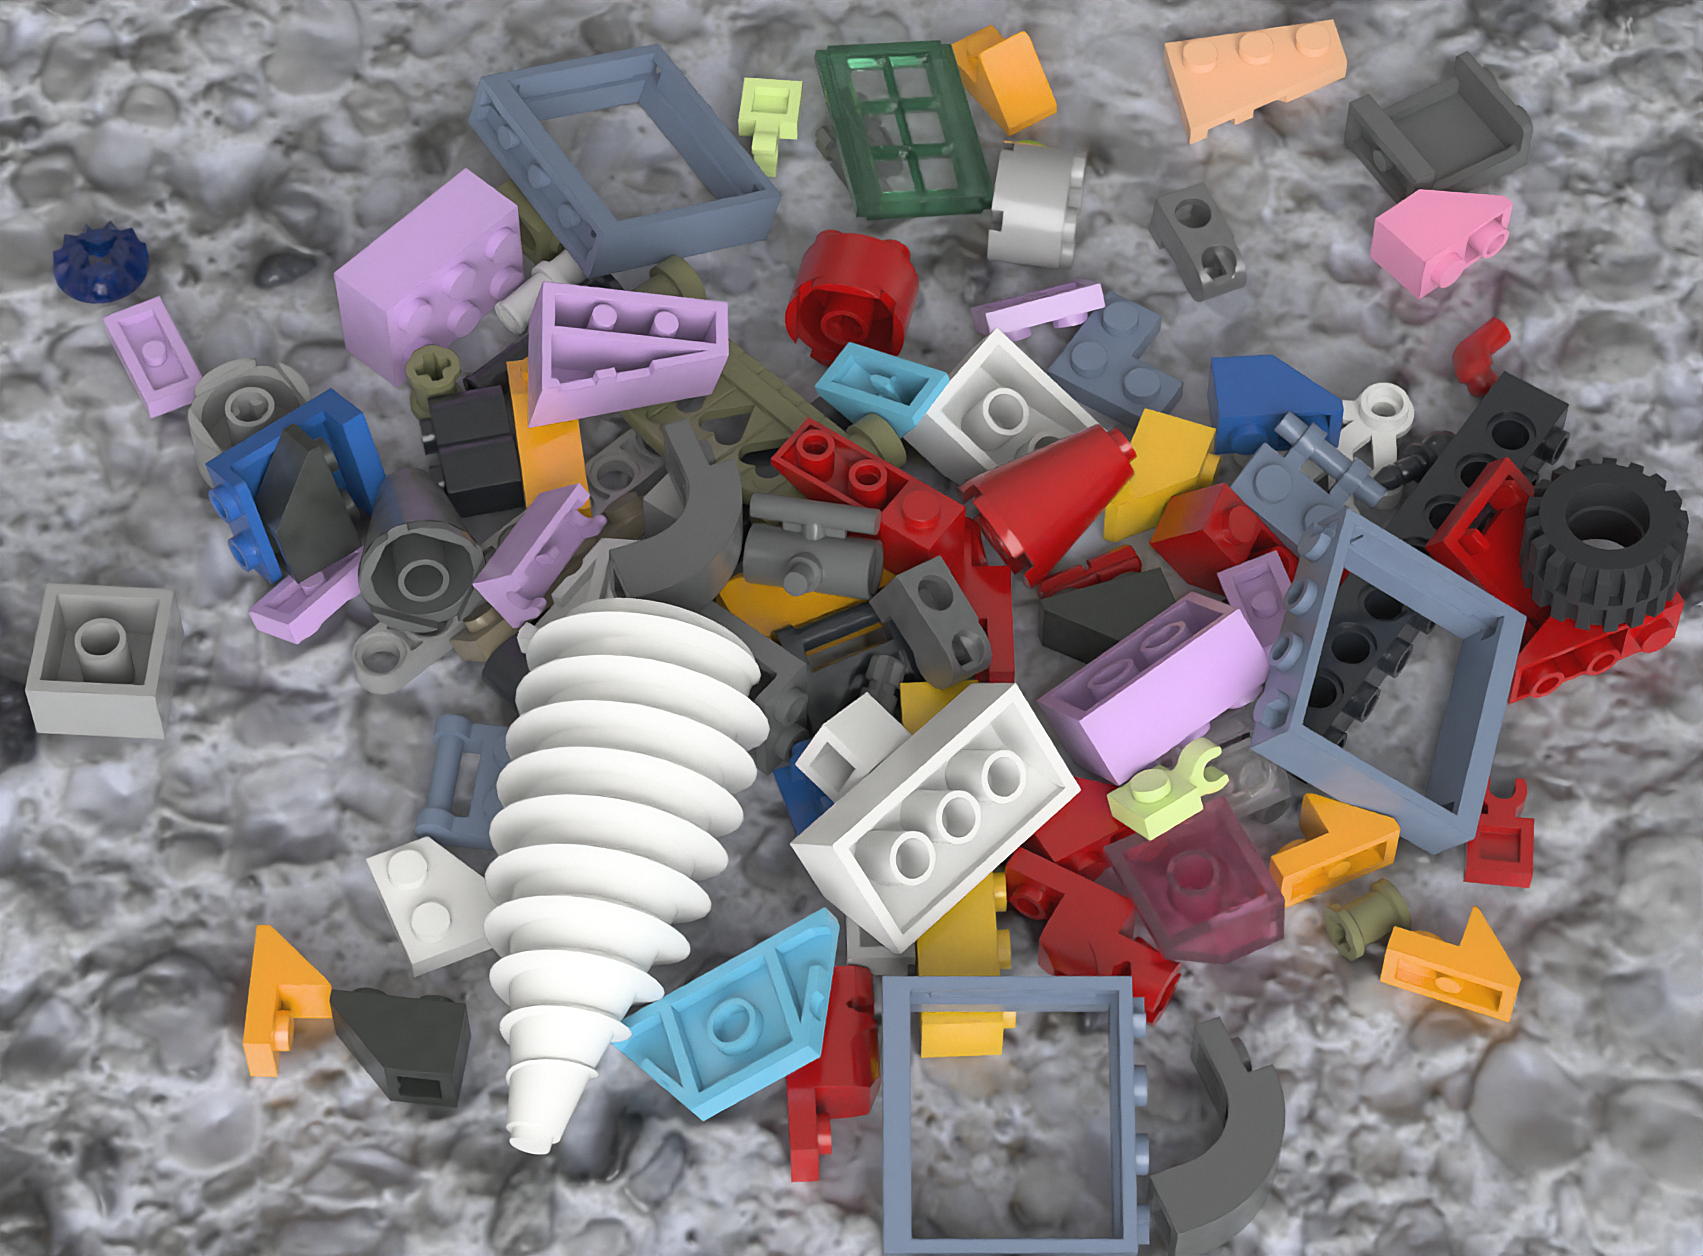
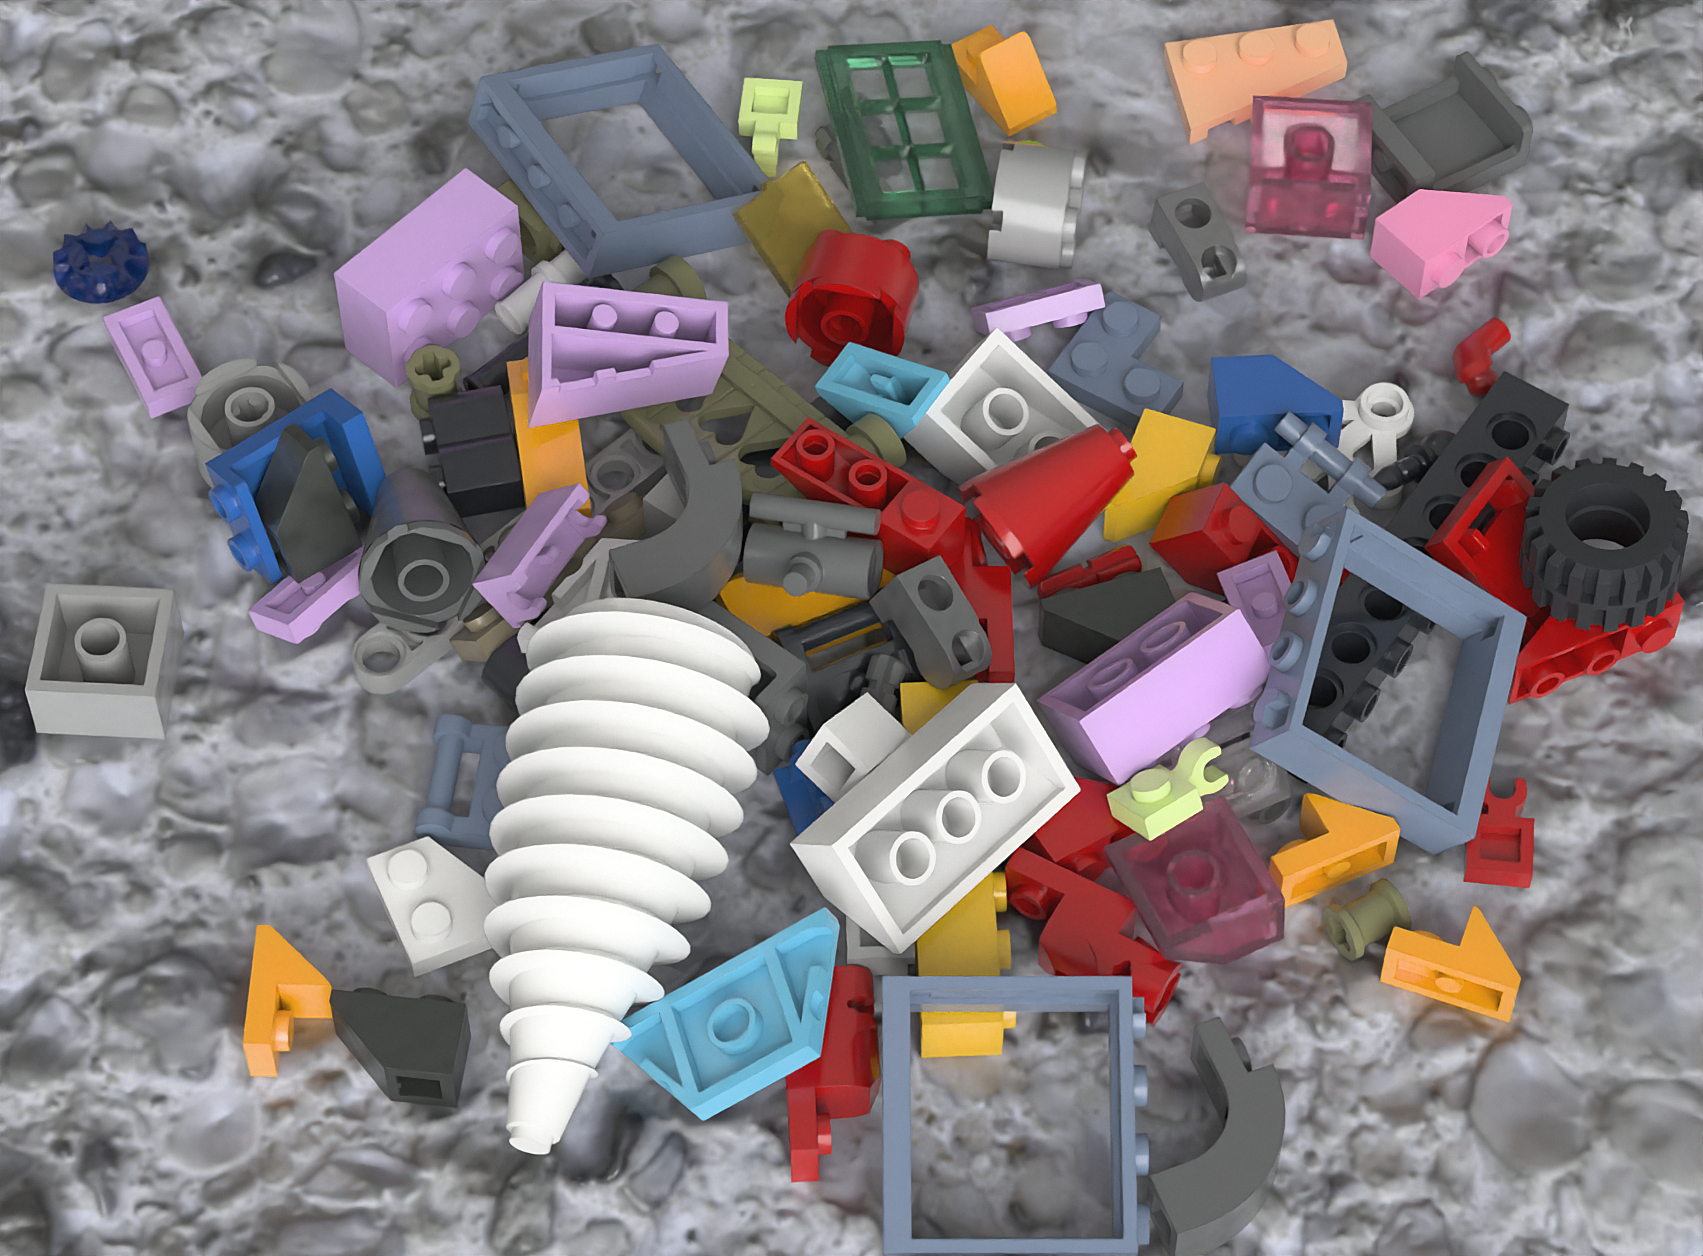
none -> clear yellow piece [732,160,853,299]
none -> clear pink slope [1244,95,1372,240]

